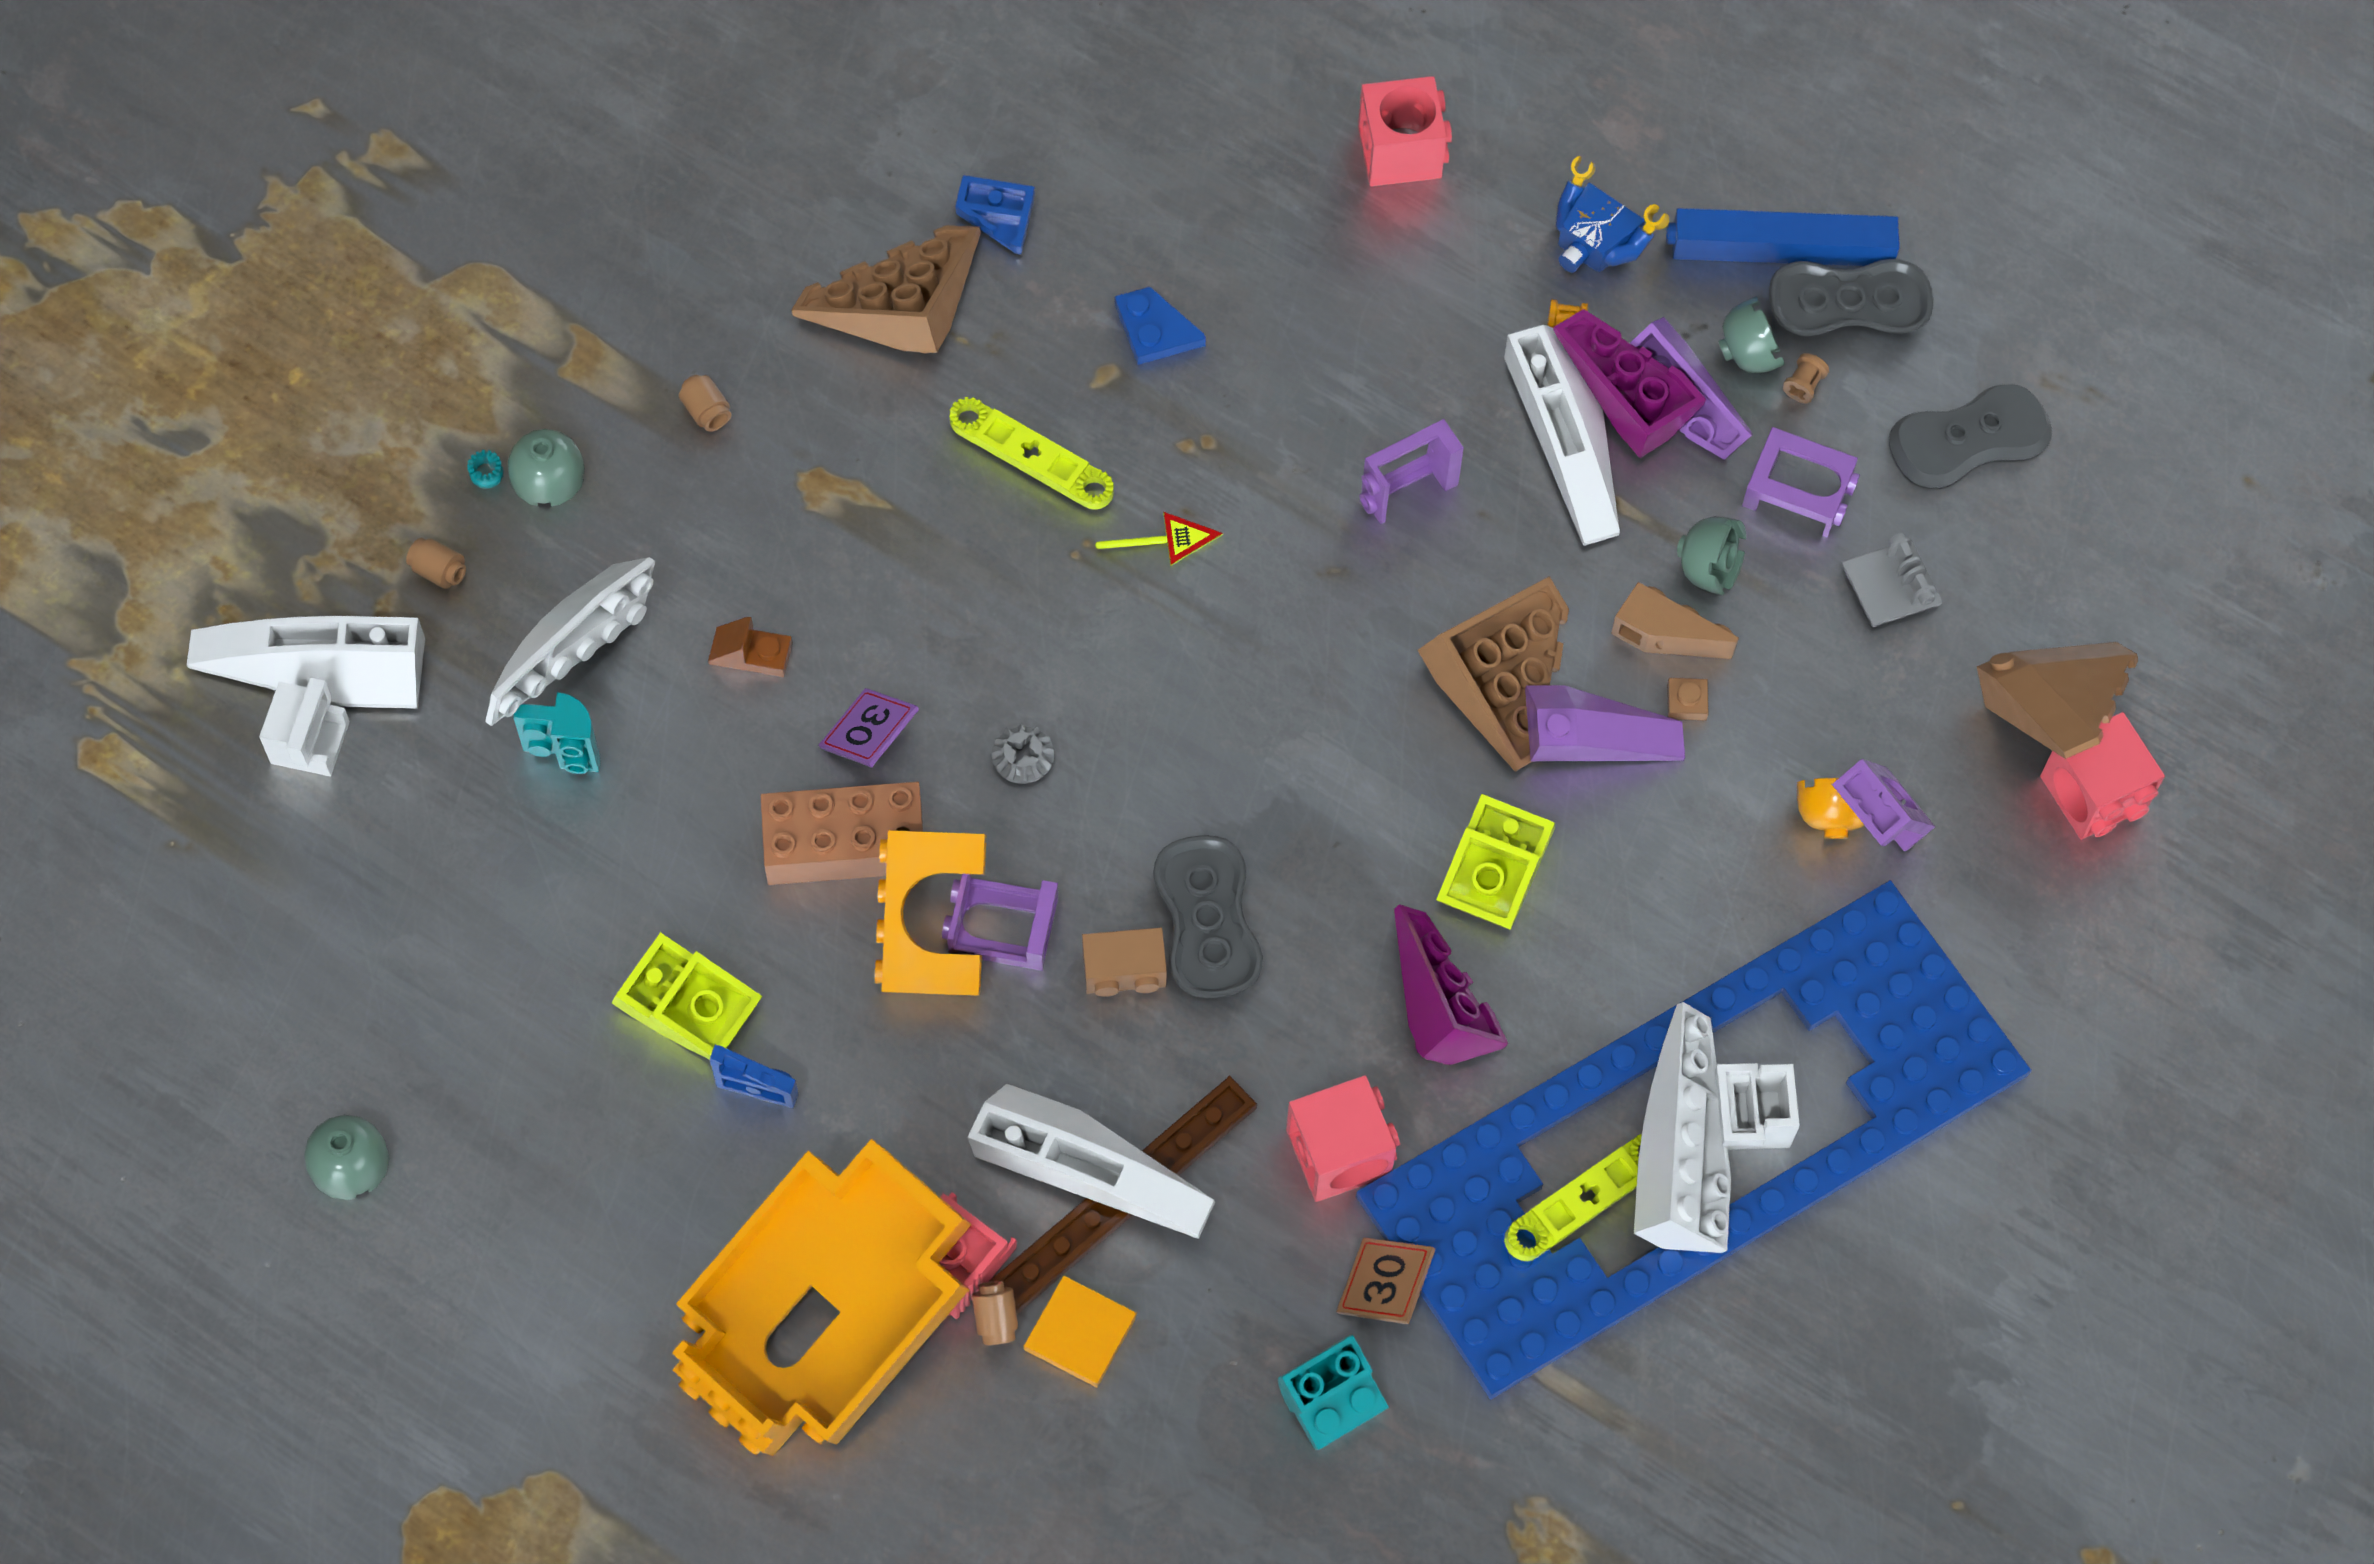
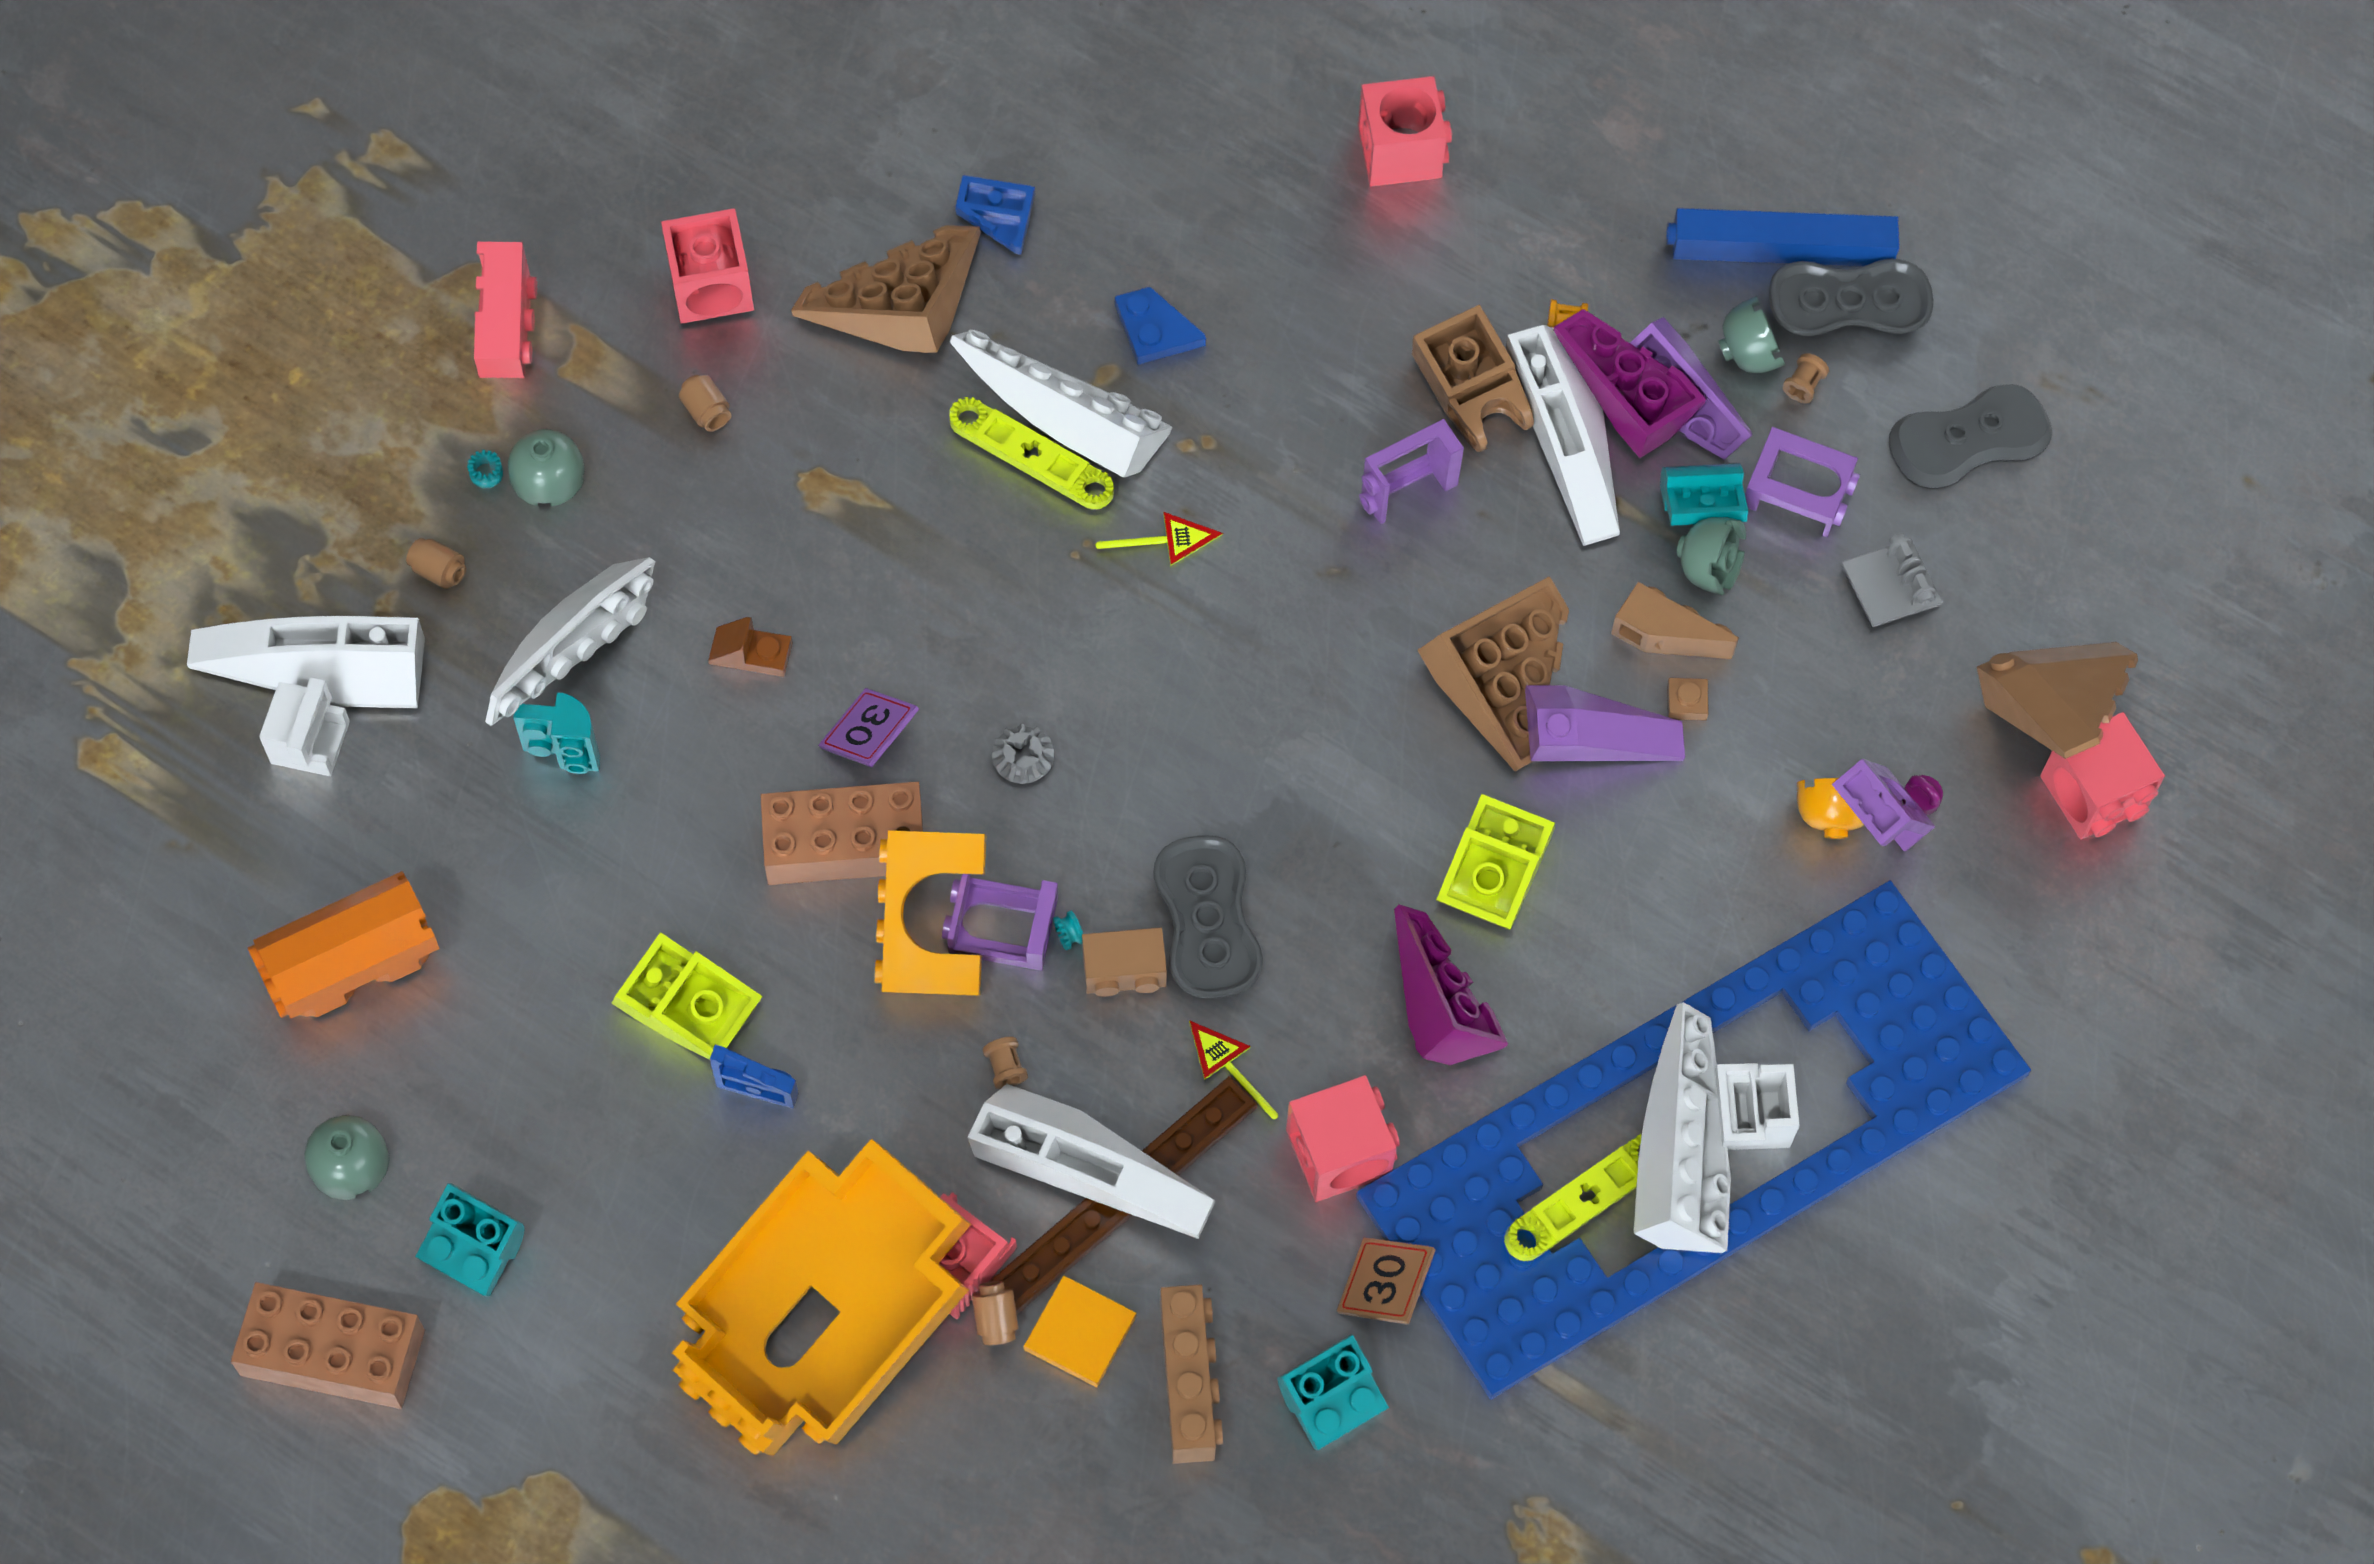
blue torso [1556,156,1669,273] -> none
none -> nougat brick [231,1282,425,1409]
none -> orange brick [247,871,440,1019]
none -> teal brick [415,1183,525,1296]
none -> coral wedge [474,242,537,378]
none -> coral brick [661,208,754,324]
none -> white wedge [950,330,1172,478]
none -> medium nougat bush [982,1037,1028,1089]
none -> teal bush [1052,910,1083,950]
none -> medium nougat brick [1160,1284,1223,1464]
none -> piece [1189,1020,1278,1119]
none -> medium nougat brick [1412,304,1534,452]
none -> teal brick [1660,463,1748,526]
none -> magenta tile [1902,775,1943,816]

